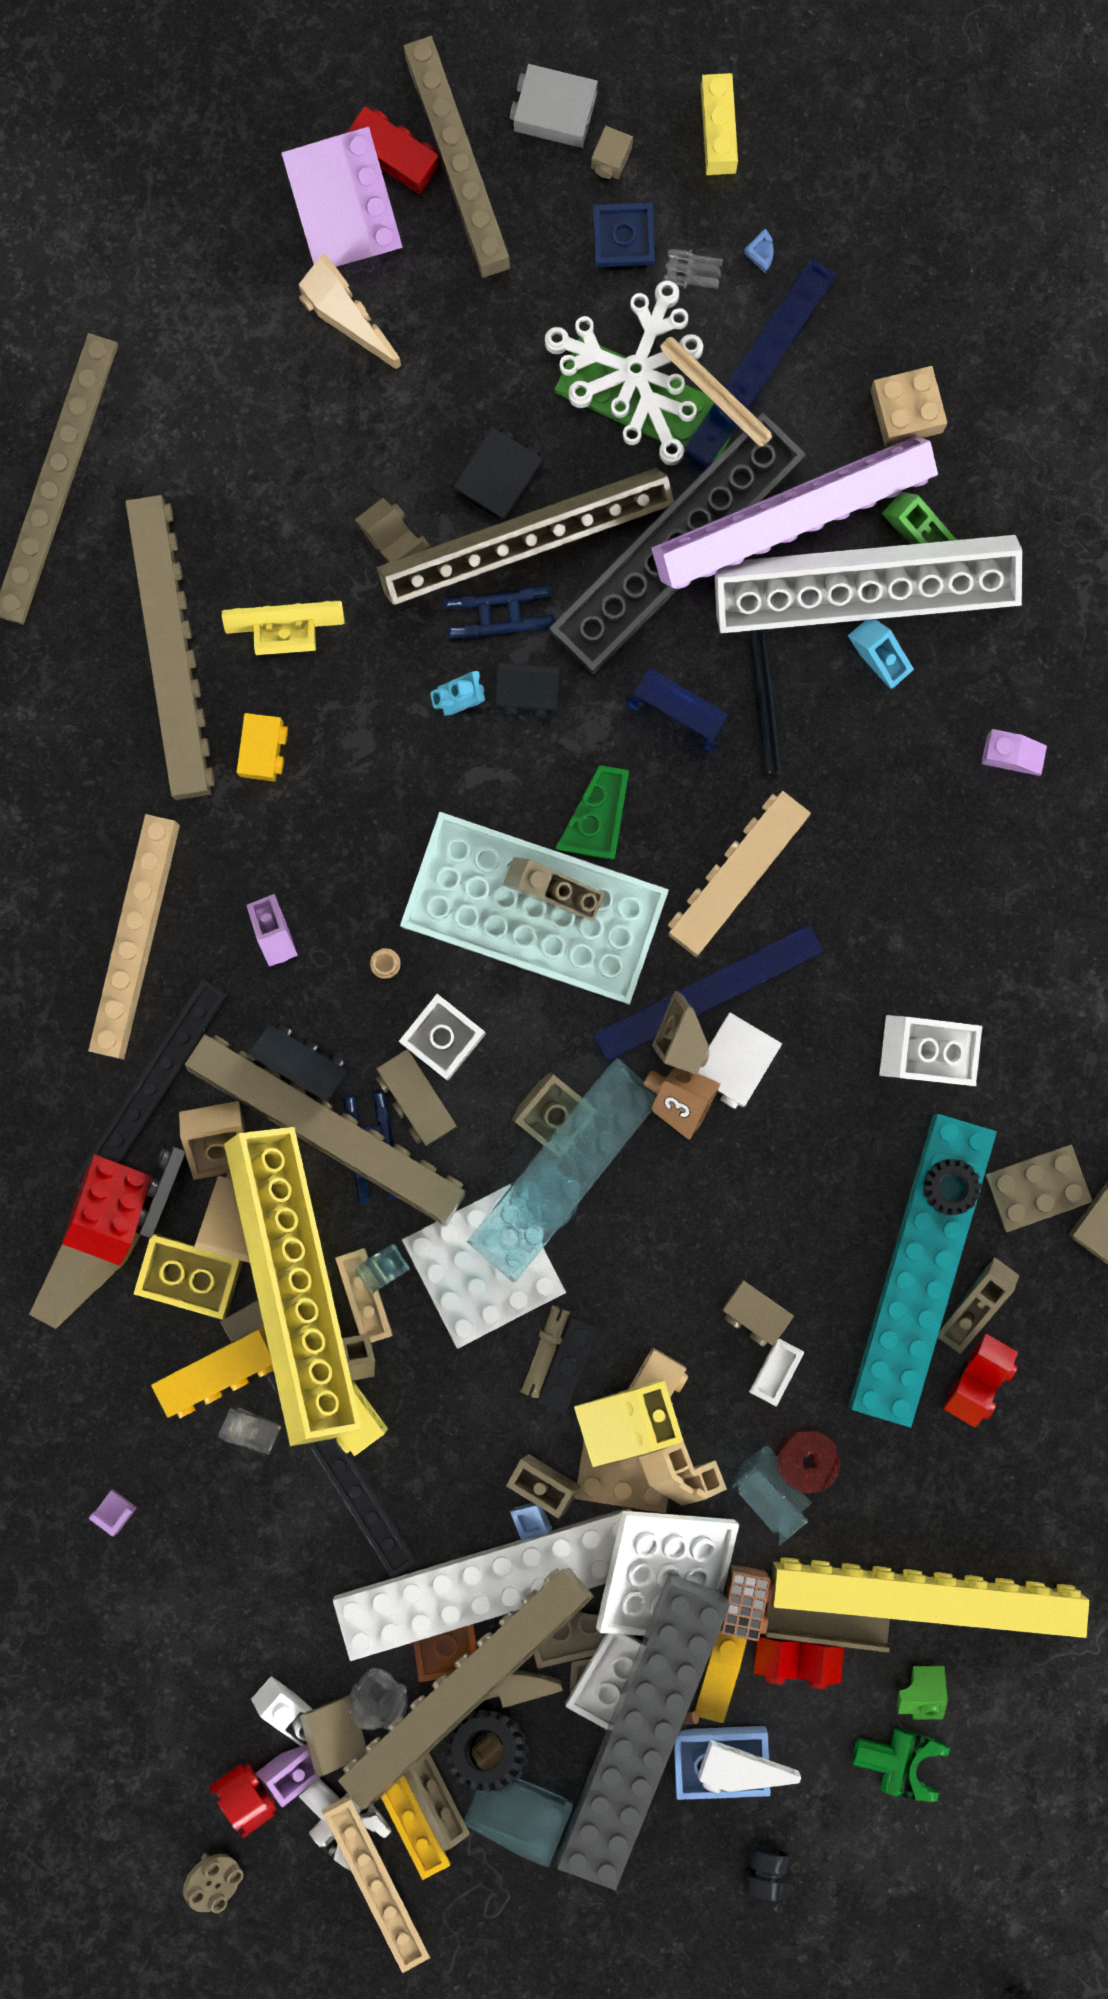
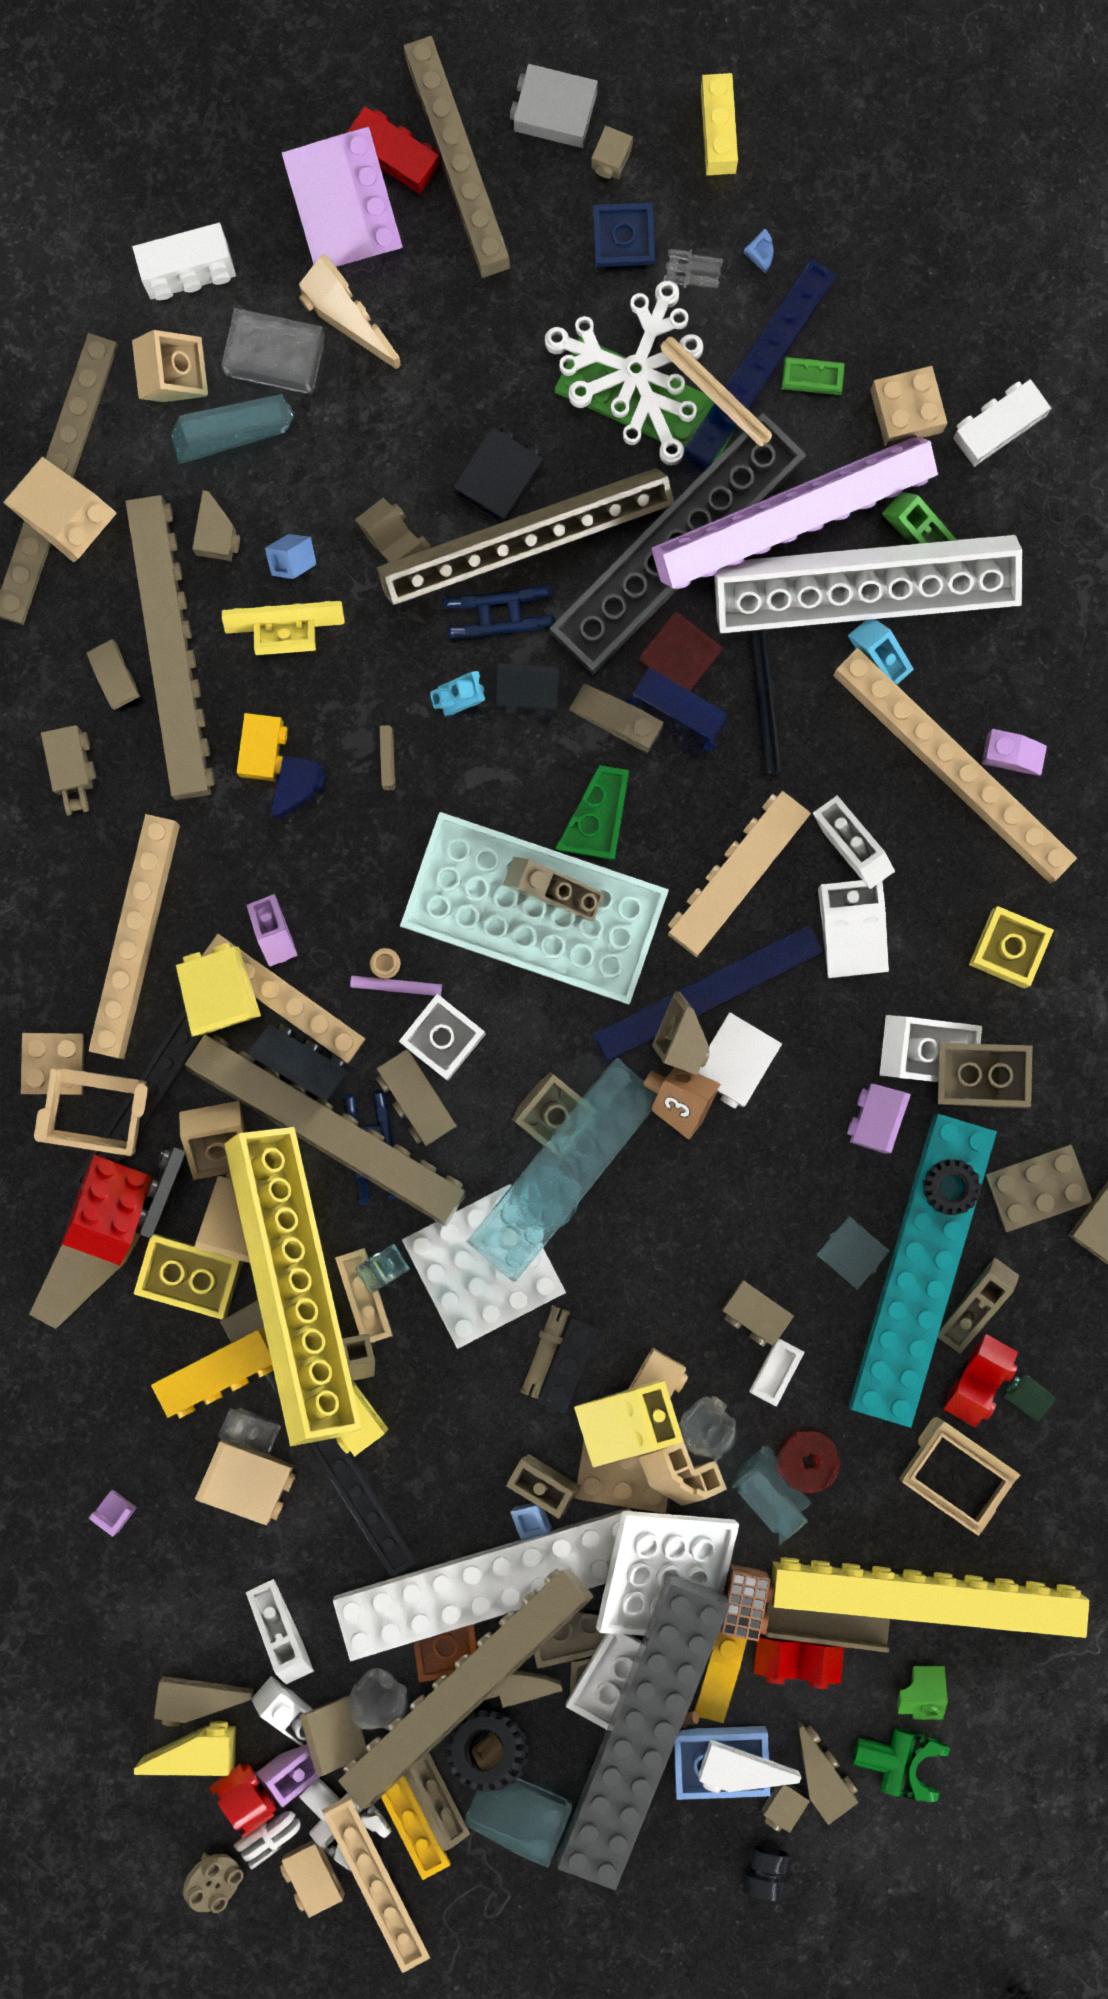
none -> tan slope [3,457,117,562]
none -> tan plate [21,1033,85,1095]
none -> tan piece [34,1067,148,1156]
none -> dark tan brick [41,725,96,815]
none -> dark tan slope [87,639,140,710]
none -> white brick [132,223,236,300]
none -> tan slope [132,330,208,402]
none -> light yellow slope [134,1721,236,1776]
none -> dark tan slope [154,1676,254,1726]
none -> clear light blue slope [171,394,293,464]
none -> light yellow slope [176,943,261,1036]
none -> dark tan slope [192,490,240,561]
none -> tan slope [195,1436,296,1525]
none -> tan plate [202,934,366,1064]
none -> clear brick [221,308,325,394]
none -> white arm [233,1811,301,1869]
none -> white slope [246,1579,314,1684]
none -> medium blue panel [265,534,316,579]
none -> clear blue slope [271,755,325,819]
none -> tan brick [280,1840,345,1918]
none -> lavender bar [350,976,442,996]
none -> dark tan tile [380,725,395,790]
none -> dark tan slope [569,683,663,754]
none -> clear red plate [639,612,723,697]
none -> clear helmet [679,1396,736,1461]
none -> dark tan brick [762,1784,810,1833]
none -> bright green plate [781,357,845,395]
none -> dark tan slope [797,1721,858,1825]
none -> white brick [813,795,895,889]
none -> clear light blue piece [816,1217,890,1290]
none -> white slope [818,880,889,978]
none -> tan brick [833,648,1077,884]
none -> lavender slope [847,1084,911,1154]
none -> tan piece [899,1417,1021,1536]
none -> dark tan slope [938,1043,1033,1109]
none -> white brick [953,379,1051,467]
none -> light yellow brick [969,906,1054,989]
none -> clear green brick [1004,1374,1056,1423]

